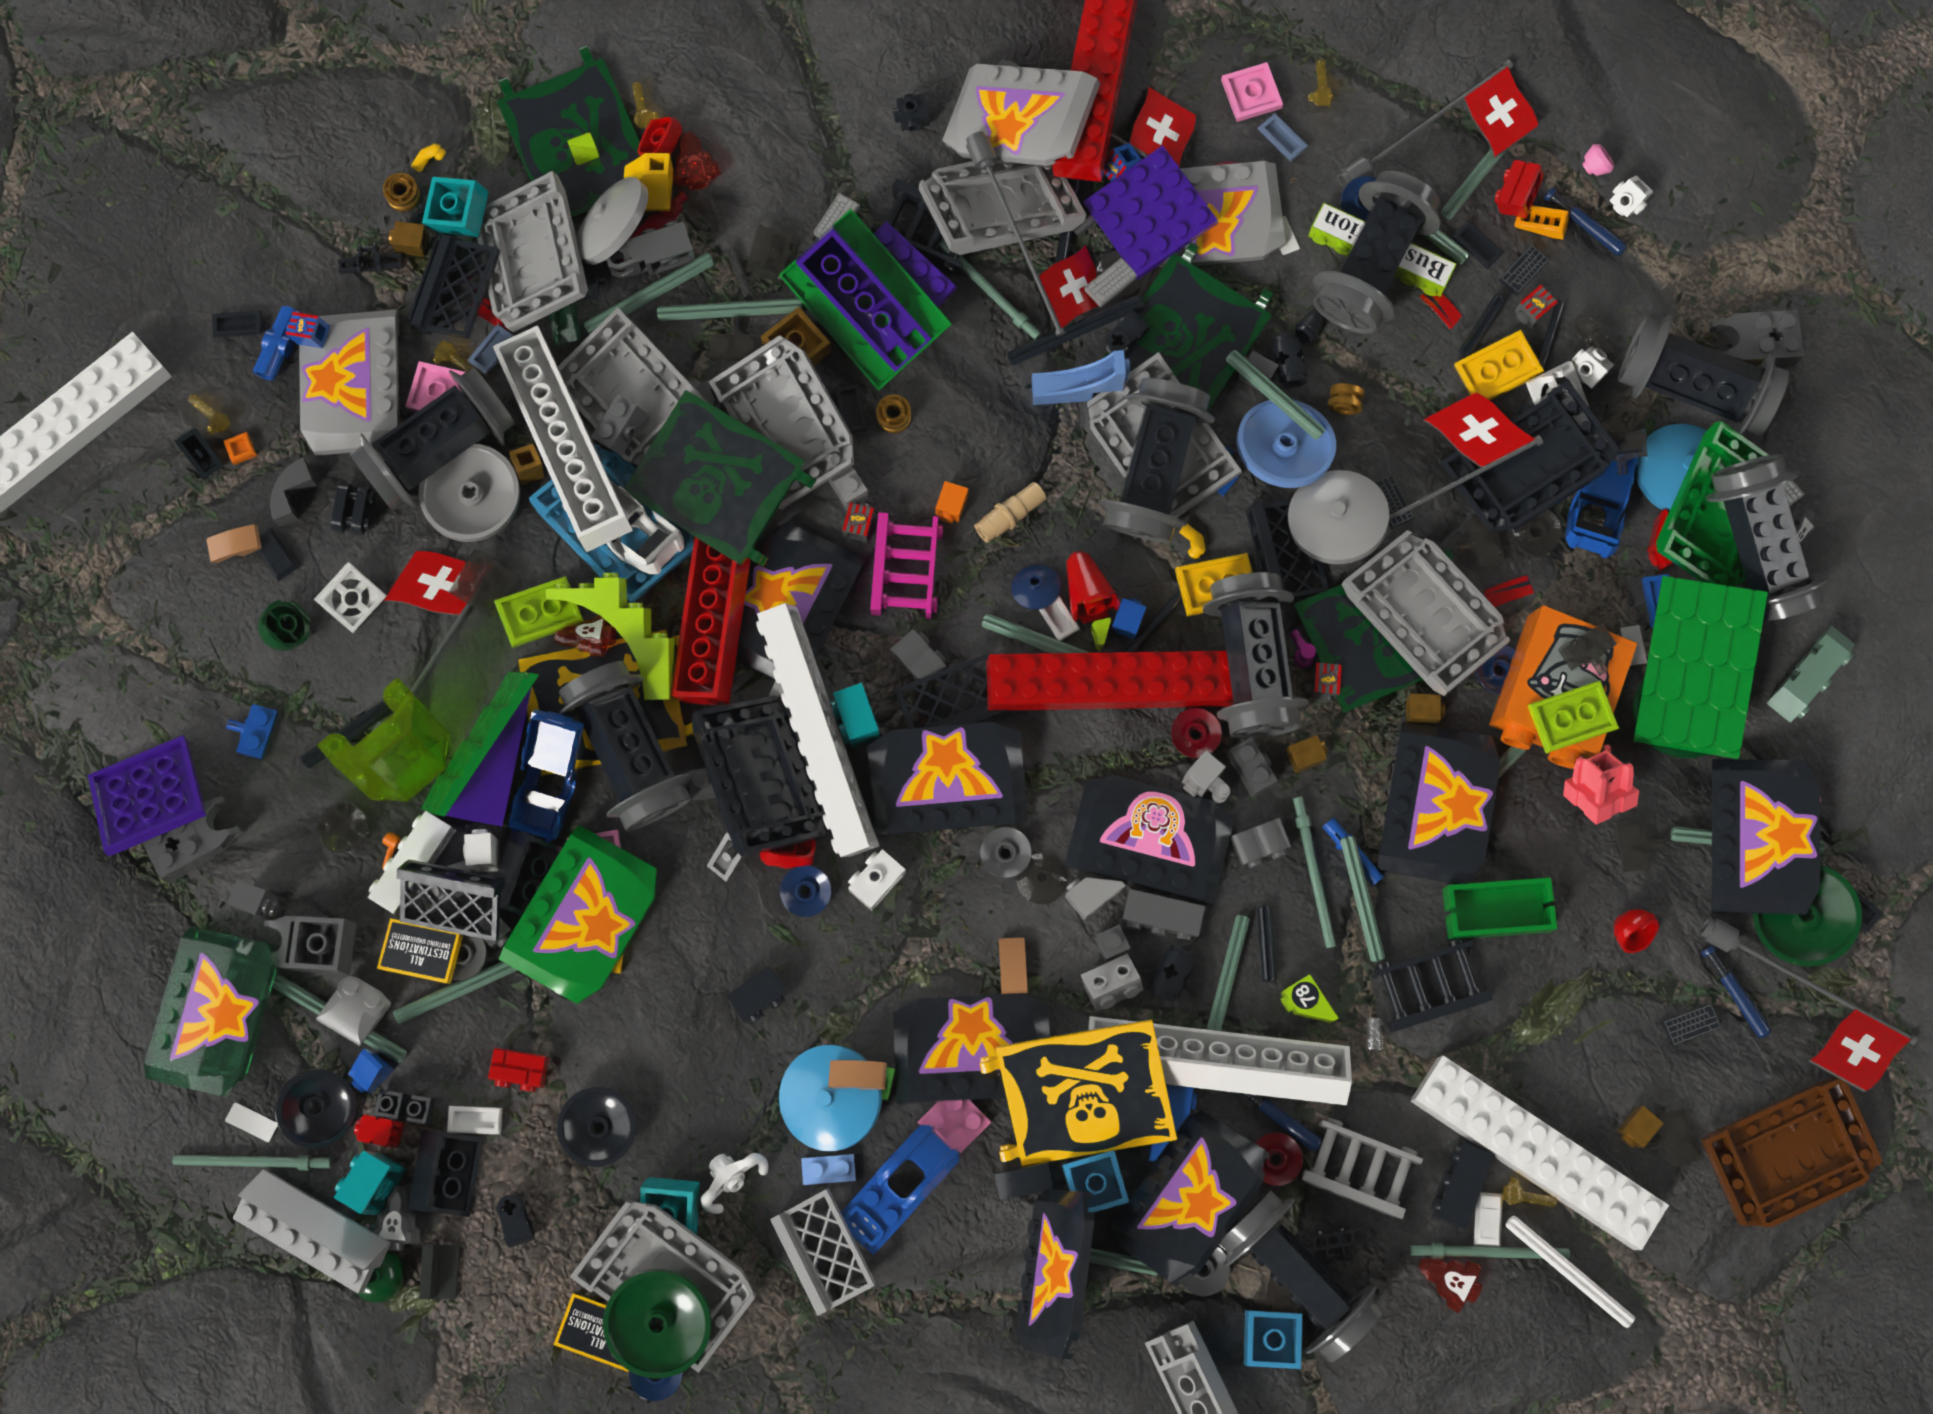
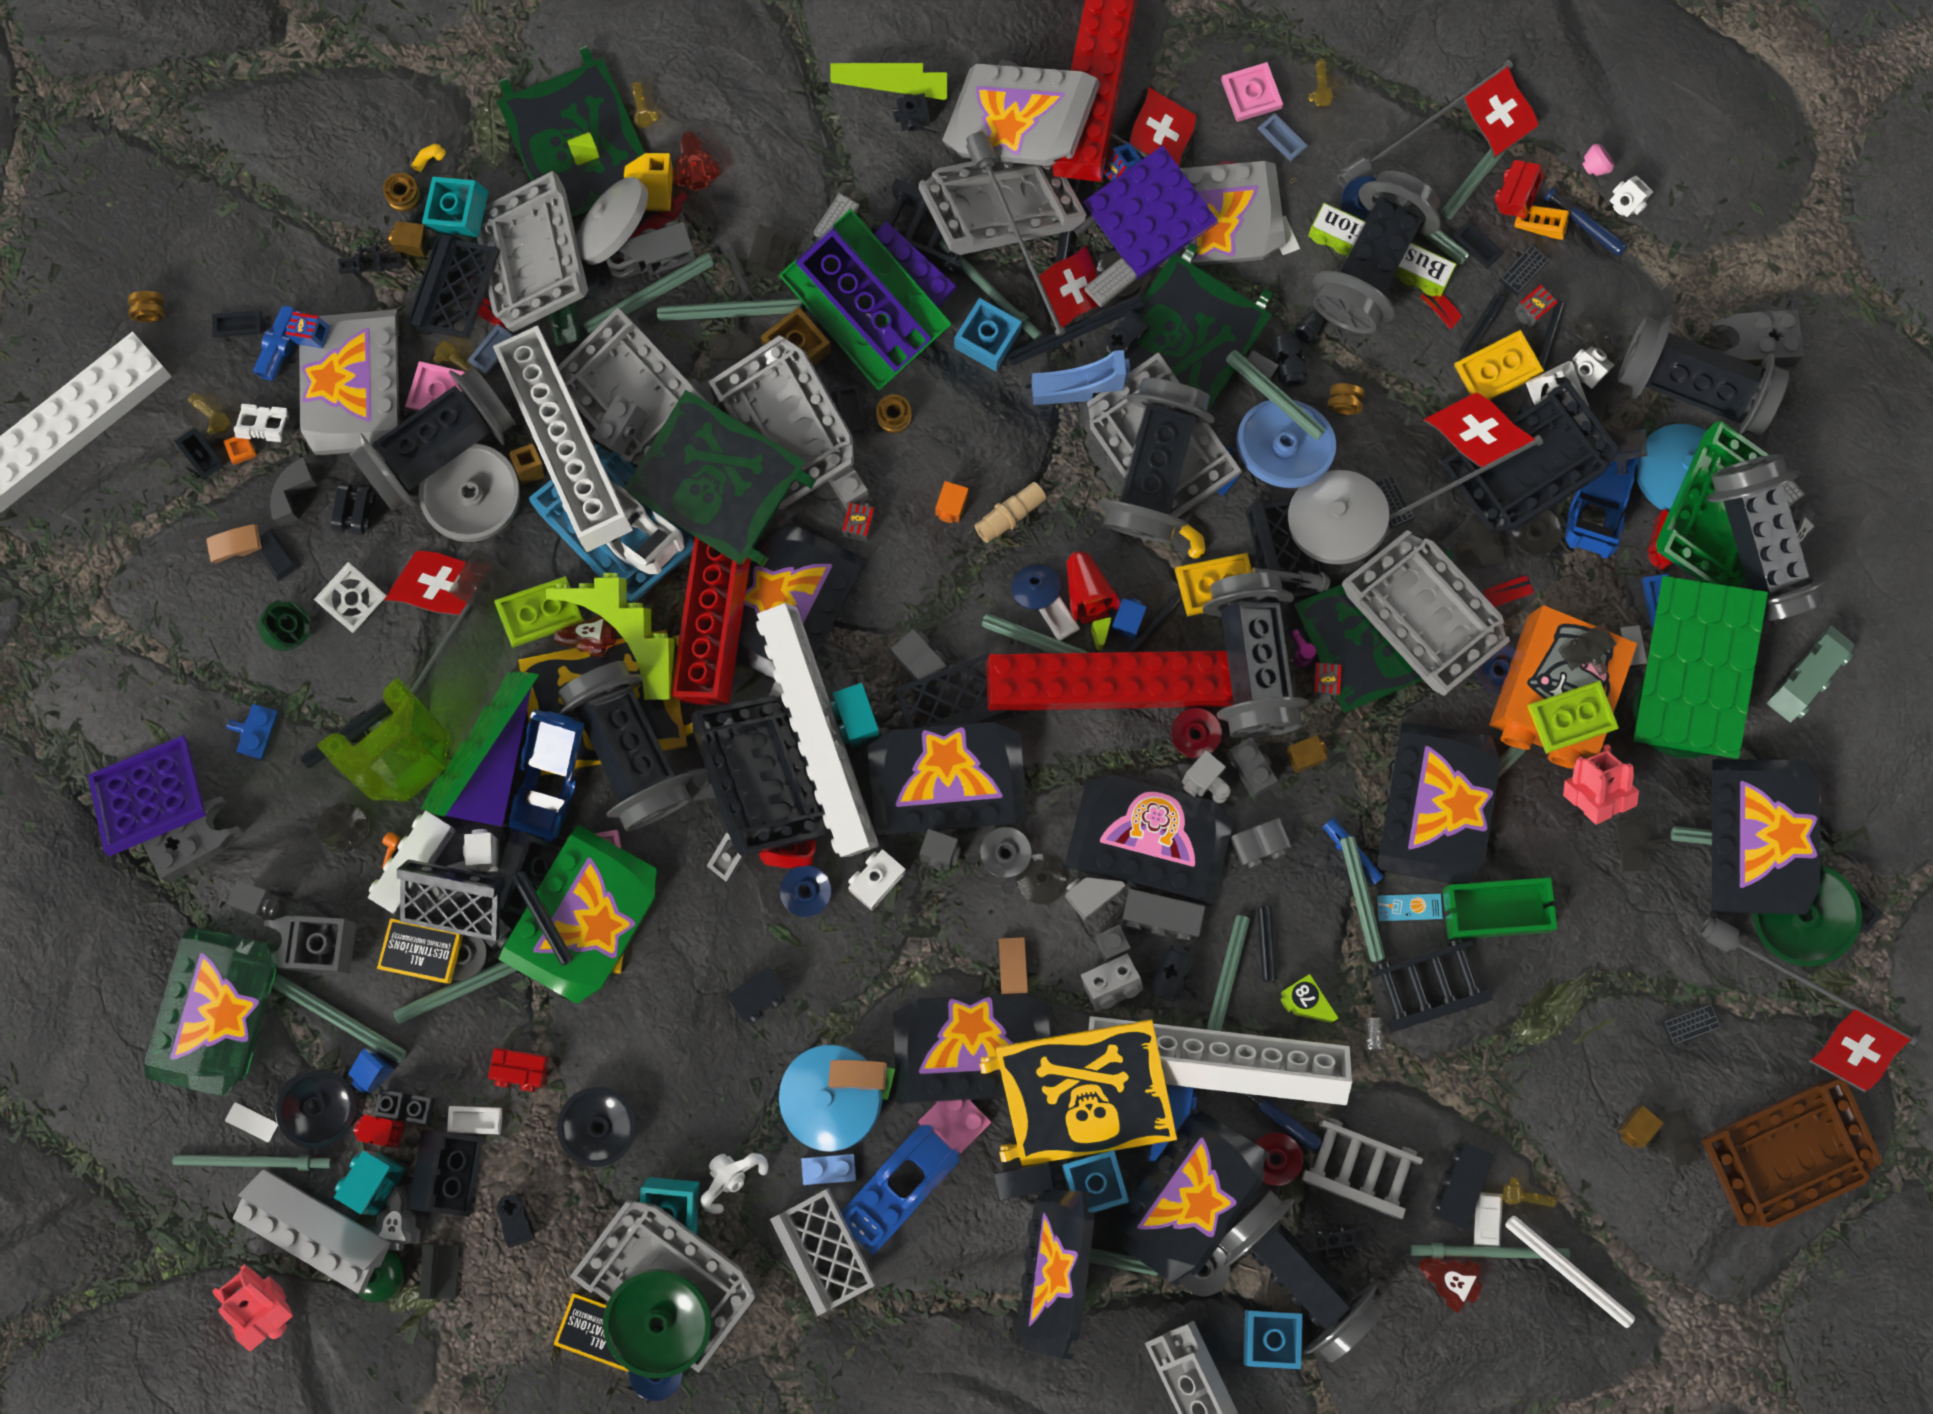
light grey slope [316,976,391,1046] -> none
red piece [638,117,683,156] -> none
dark pink fence [870,512,943,619] -> none
sand green bar [1293,797,1336,949] -> none
pearl gold brick [1406,693,1445,725] -> none
white brick [1410,1056,1669,1250] -> none
red hat [1614,909,1659,953] -> none
dark blue piece [1701,945,1771,1038] -> none
none -> pearl gold wheel [128,291,165,322]
none -> coral piece [212,1264,293,1352]
none -> white piece [234,404,289,442]
none -> black axle [512,871,573,966]
none -> lime wedge [830,63,947,100]
none -> dark grey brick [920,829,961,871]
none -> dark azure brick [954,298,1022,372]
none -> dark grey pin [1251,567,1330,592]
none -> medium azure sticker [1377,894,1443,921]

